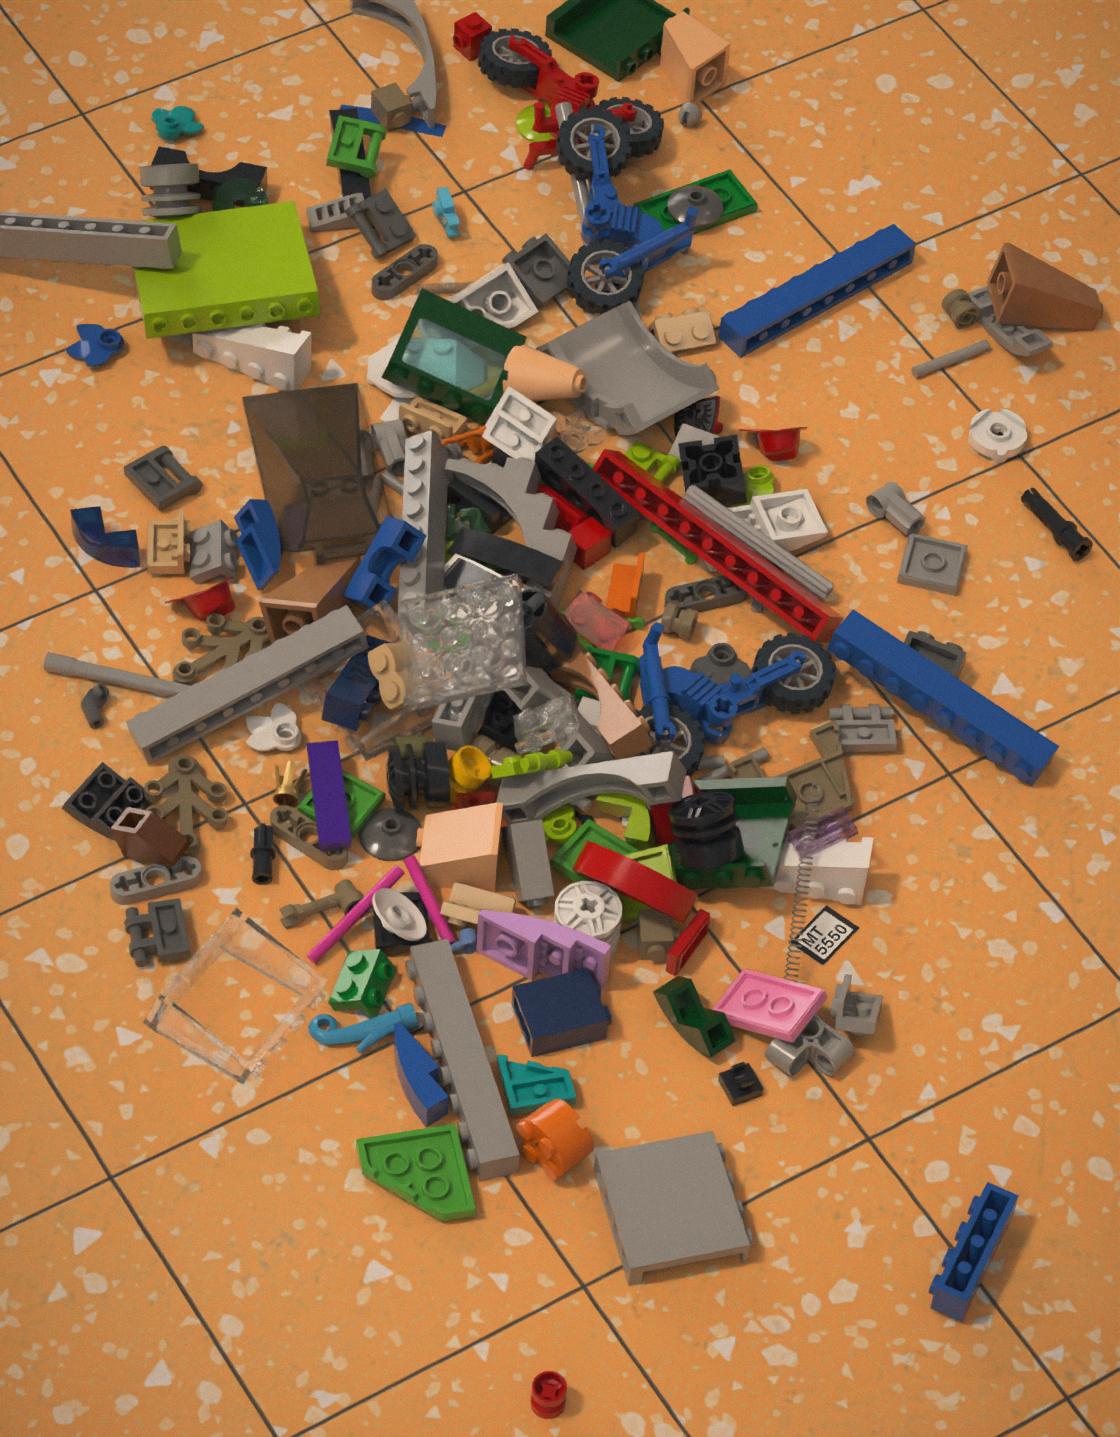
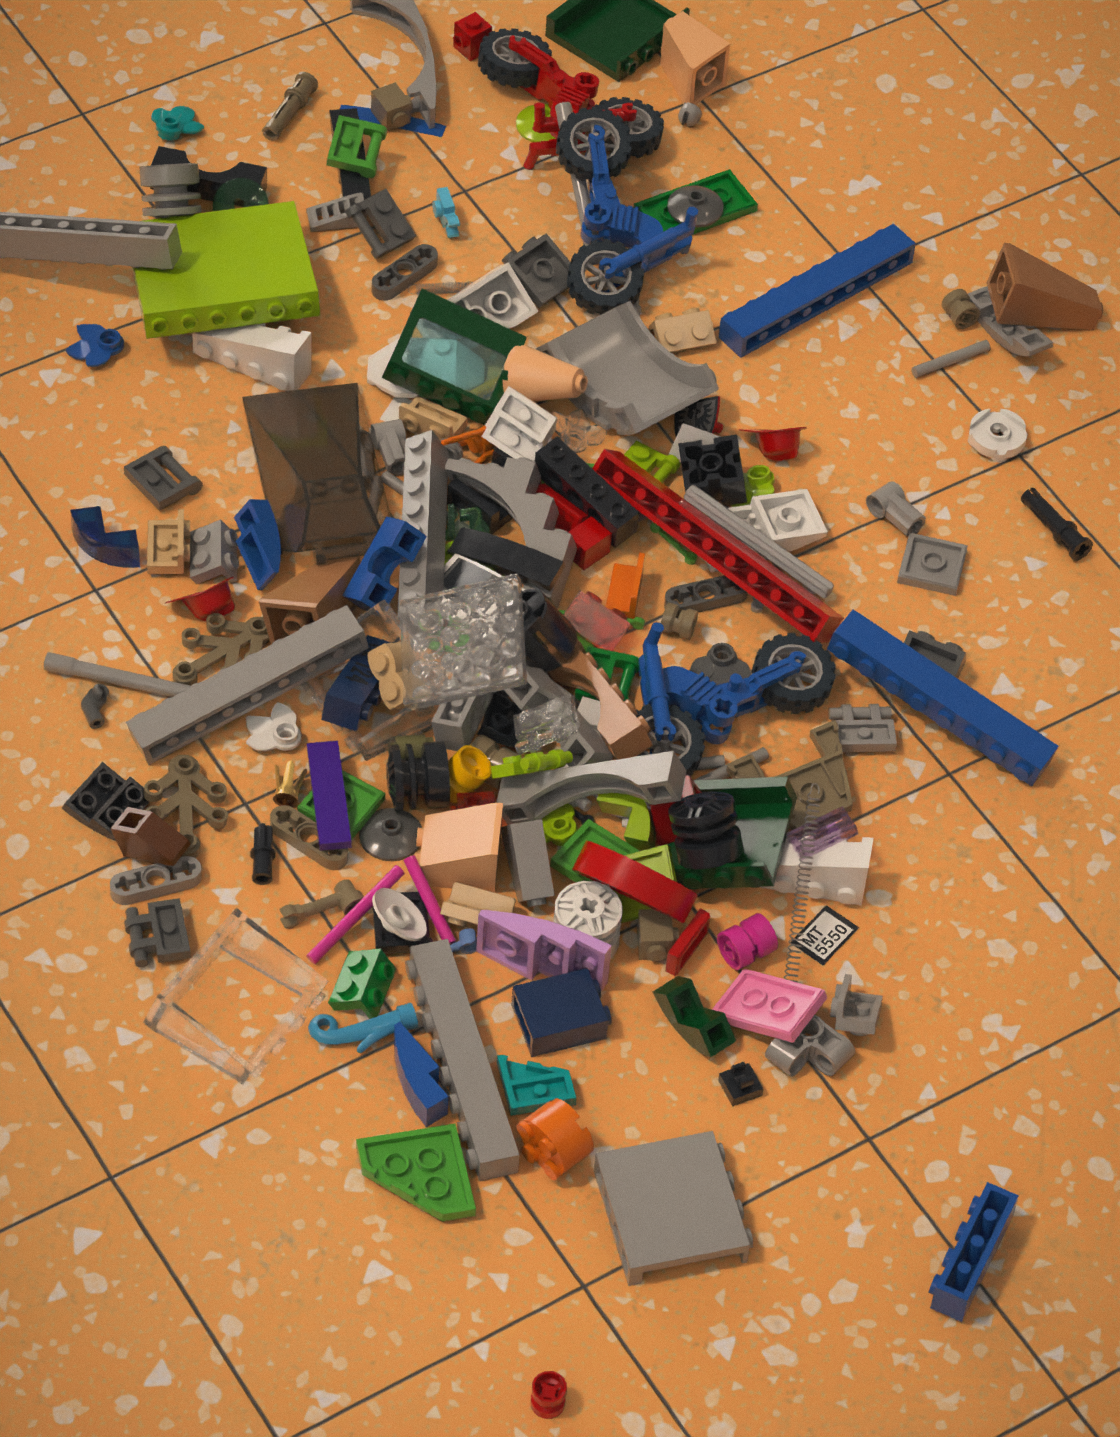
none -> dark tan pin [262,72,318,141]
none -> dark pink wheel [717,913,778,970]

